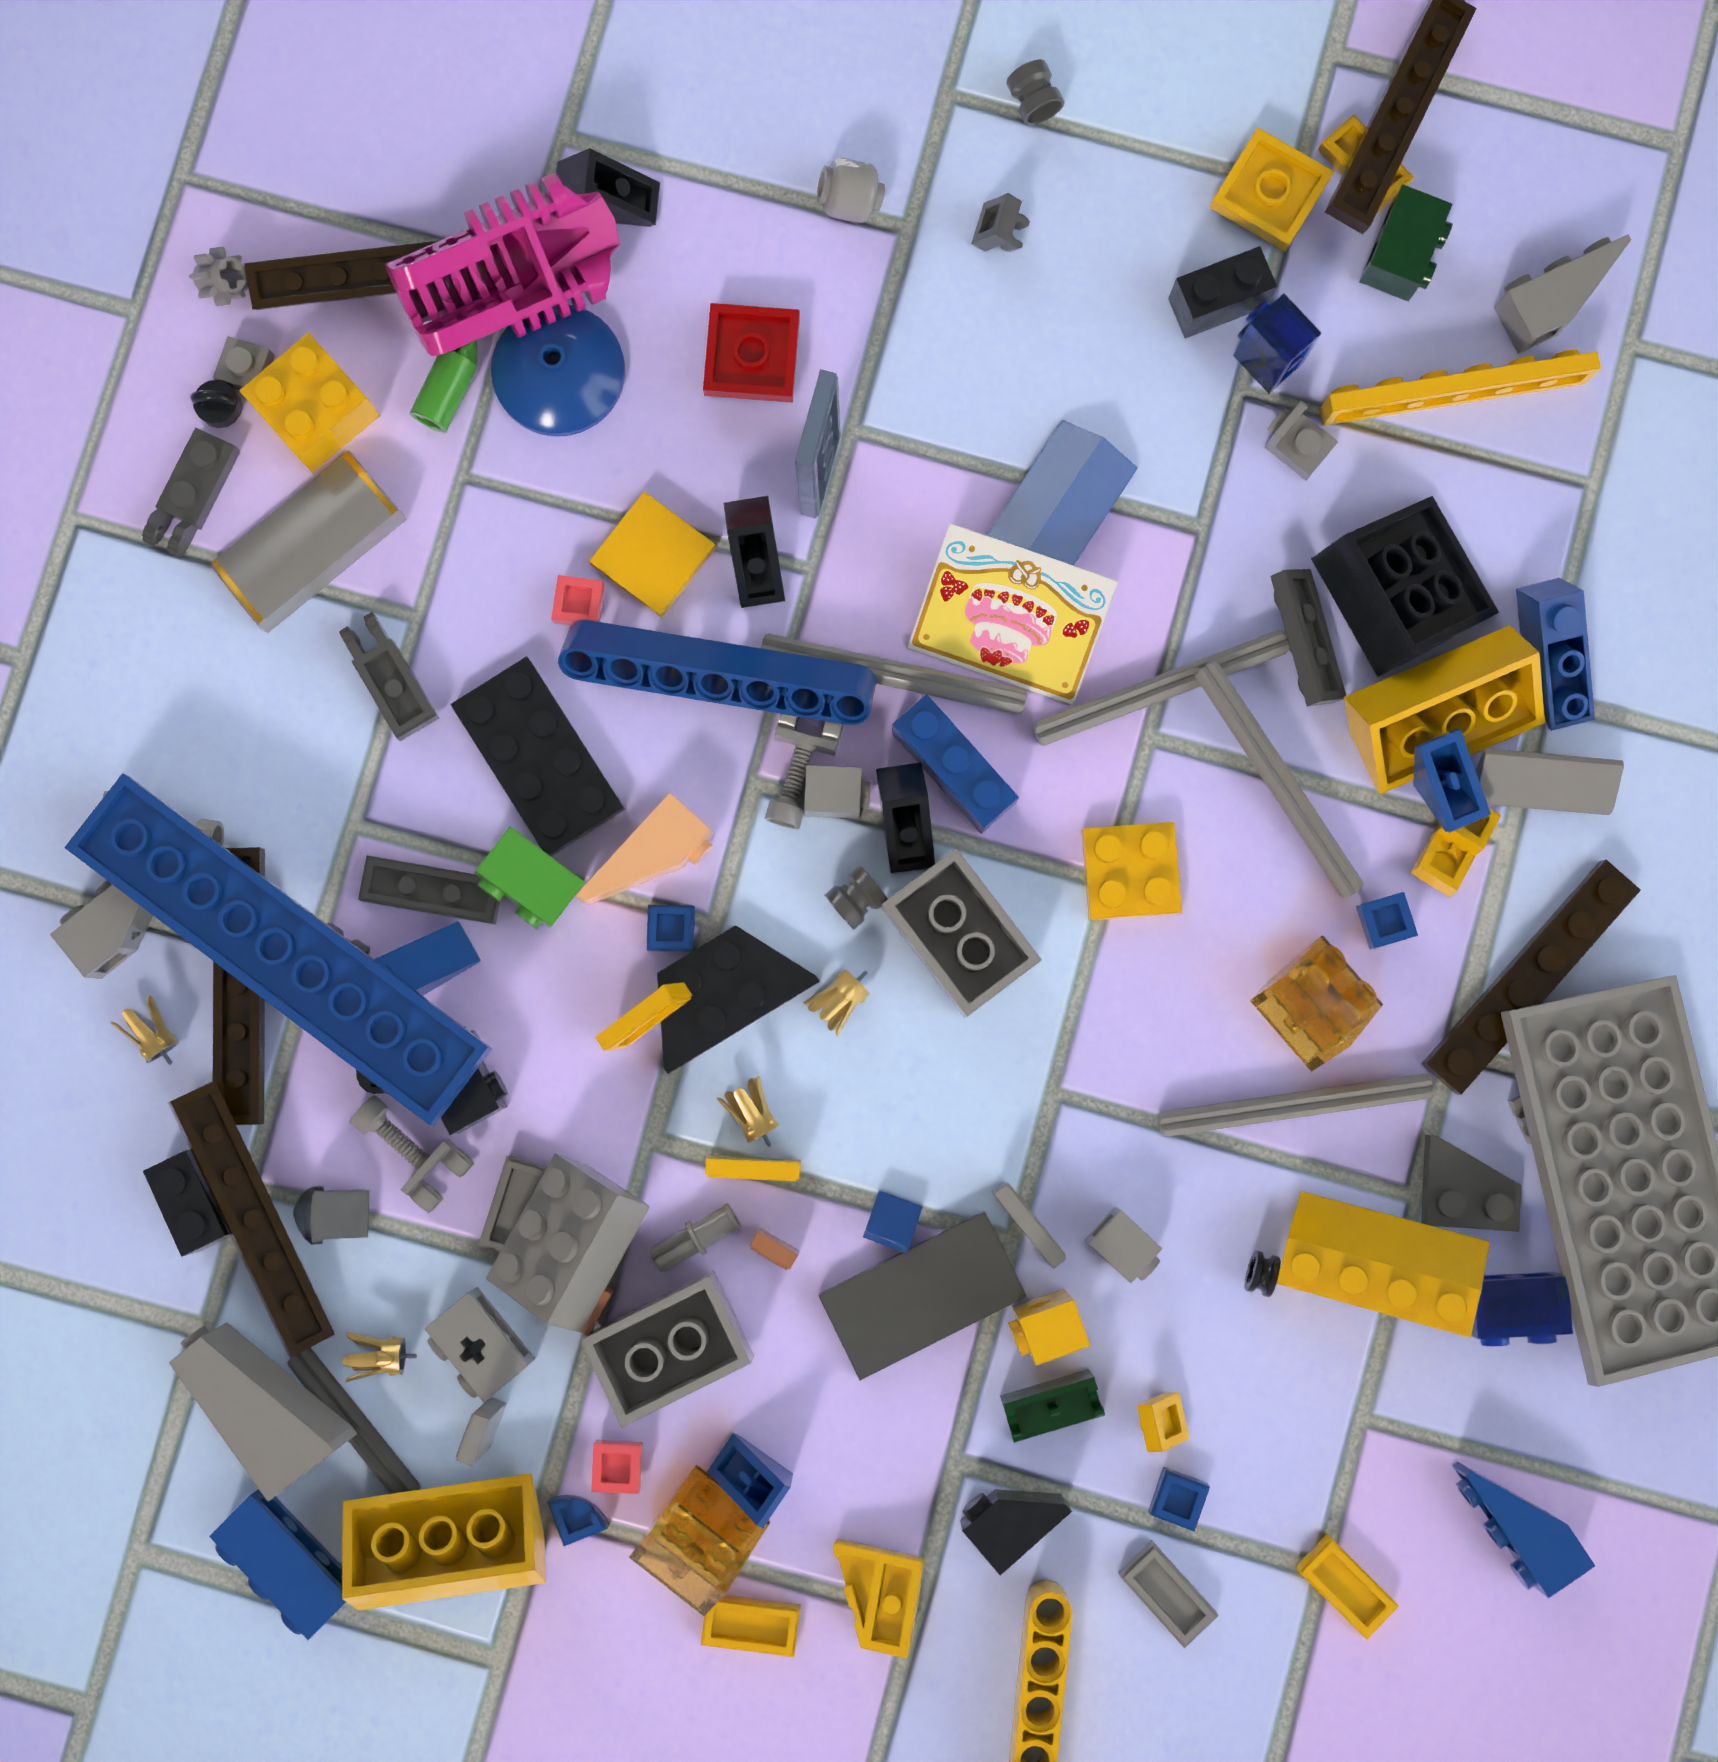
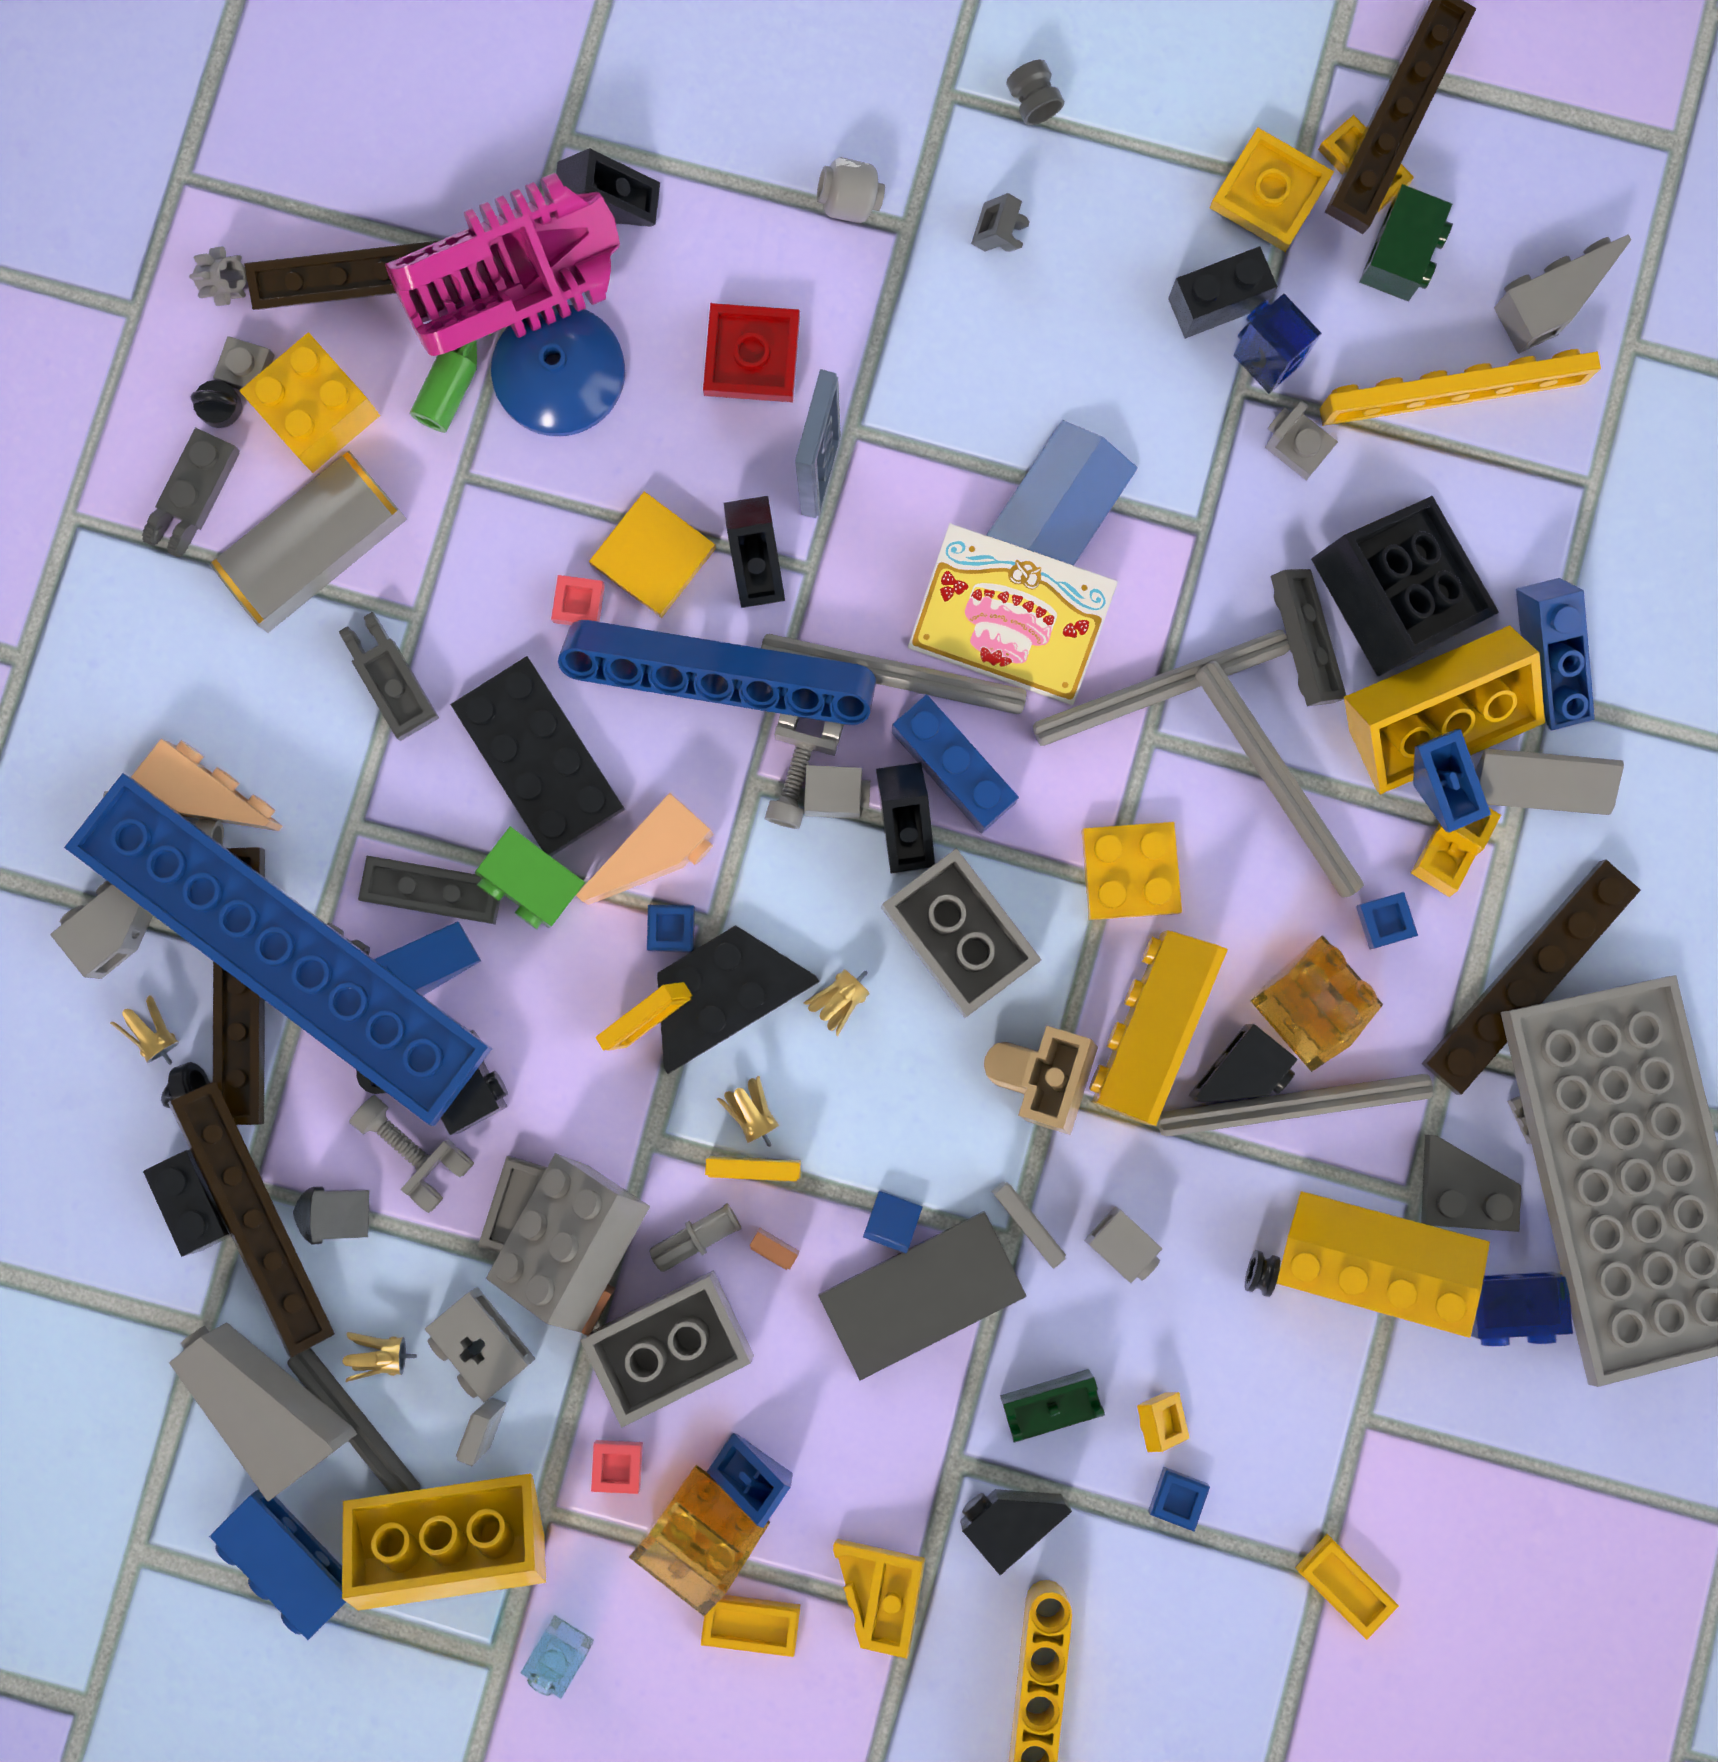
blue tile [547,1495,609,1546] -> none
dark grey wheel [824,865,888,930] -> none
yellow brick [1008,1289,1091,1366] -> none
light grey tile [1118,1540,1219,1648] -> none
blue slope [1452,1462,1596,1598] -> none
none -> light nougat slope [131,739,283,831]
none -> black tile [161,1062,210,1108]
none -> clear light blue brick [520,1615,594,1699]
none -> tan brick [984,1025,1098,1135]
none -> yellow slope [1089,930,1228,1126]
none -> black slope [1188,1024,1298,1102]

